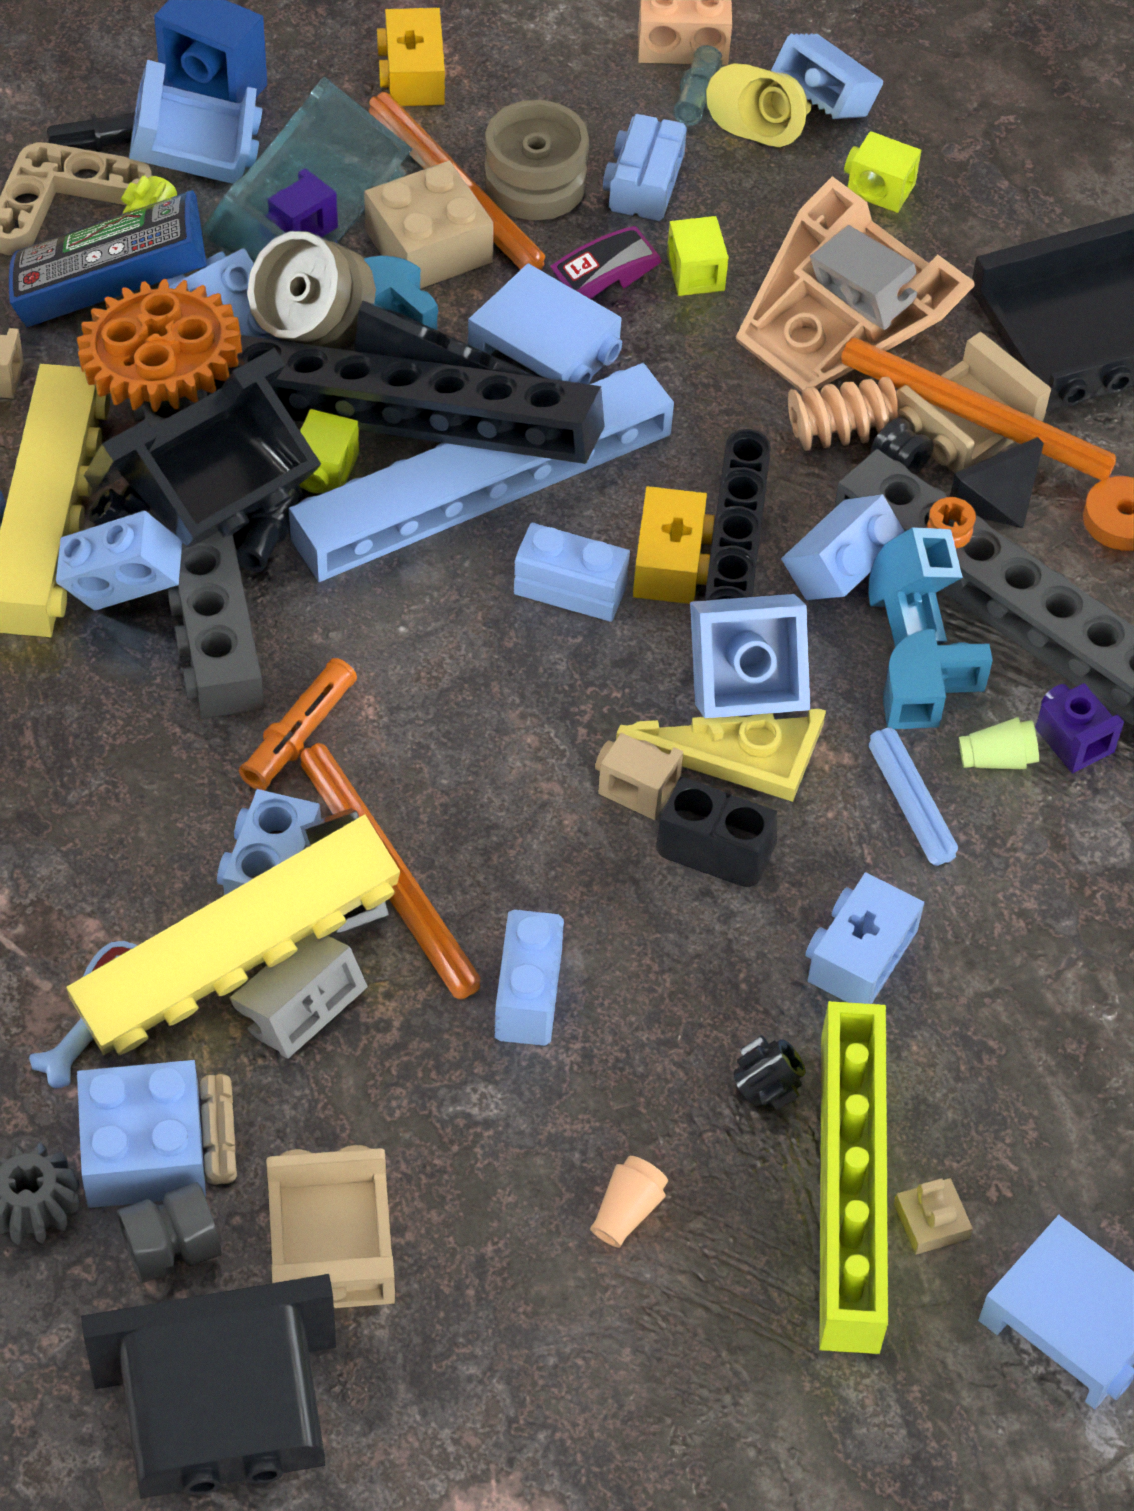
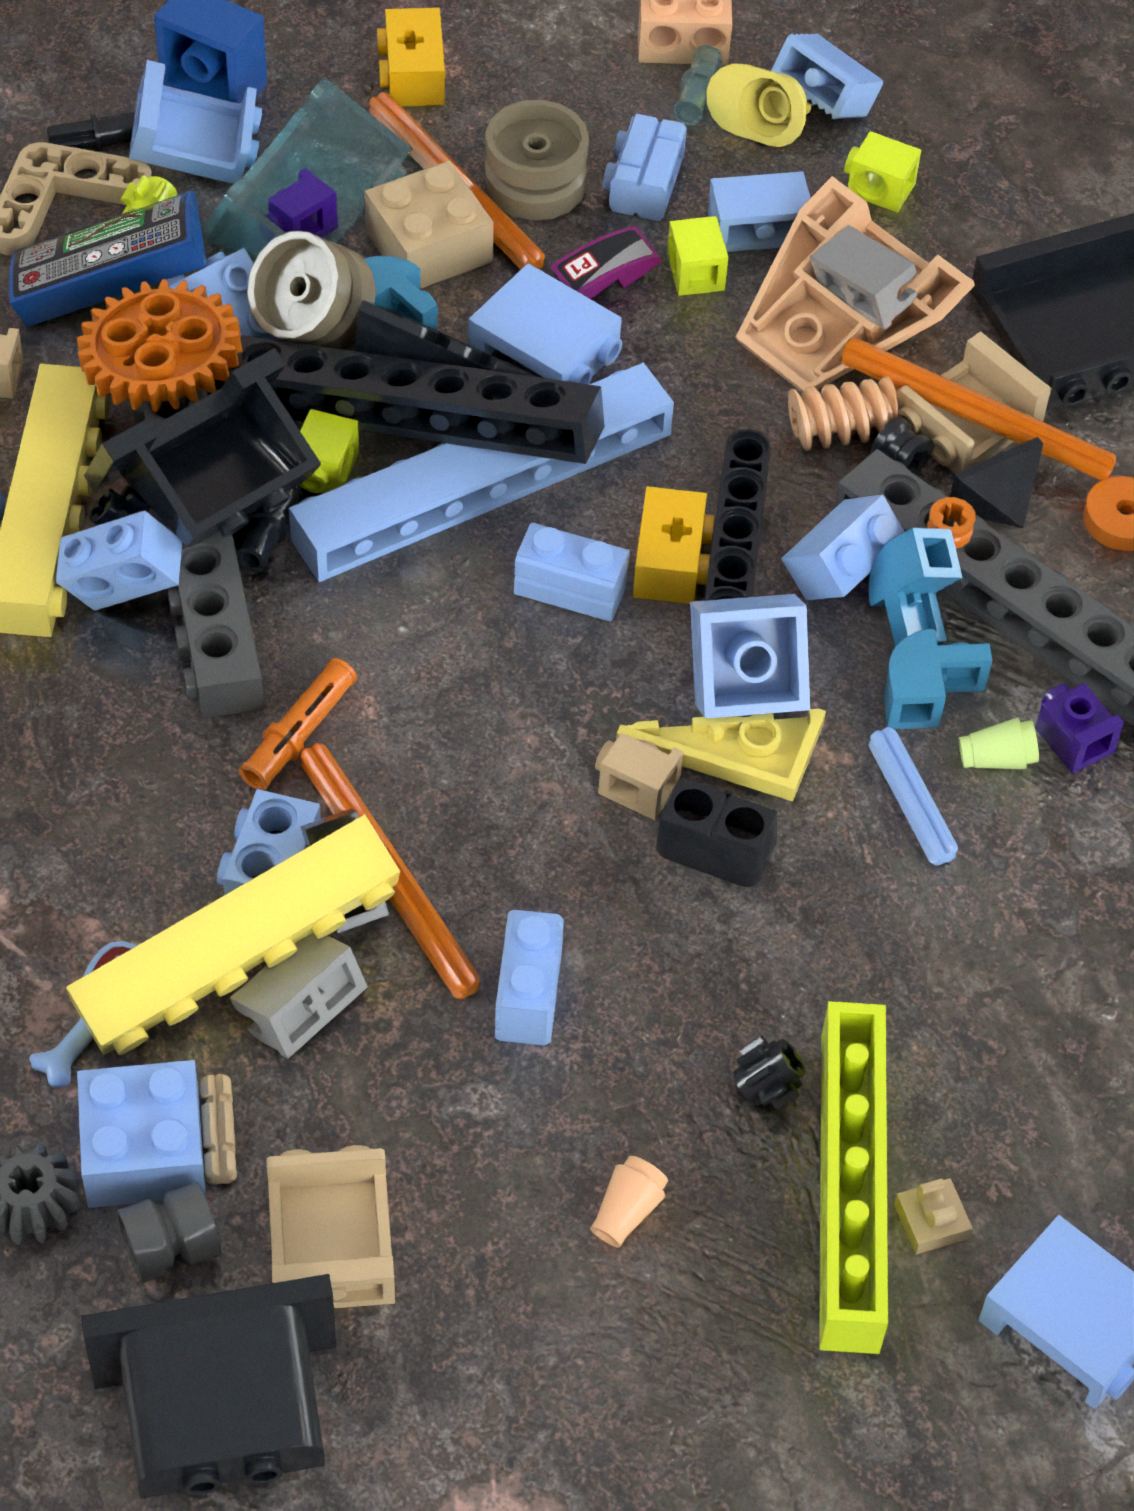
light blue brick [805,872,924,1004] -> none
none -> light blue brick [707,171,810,252]

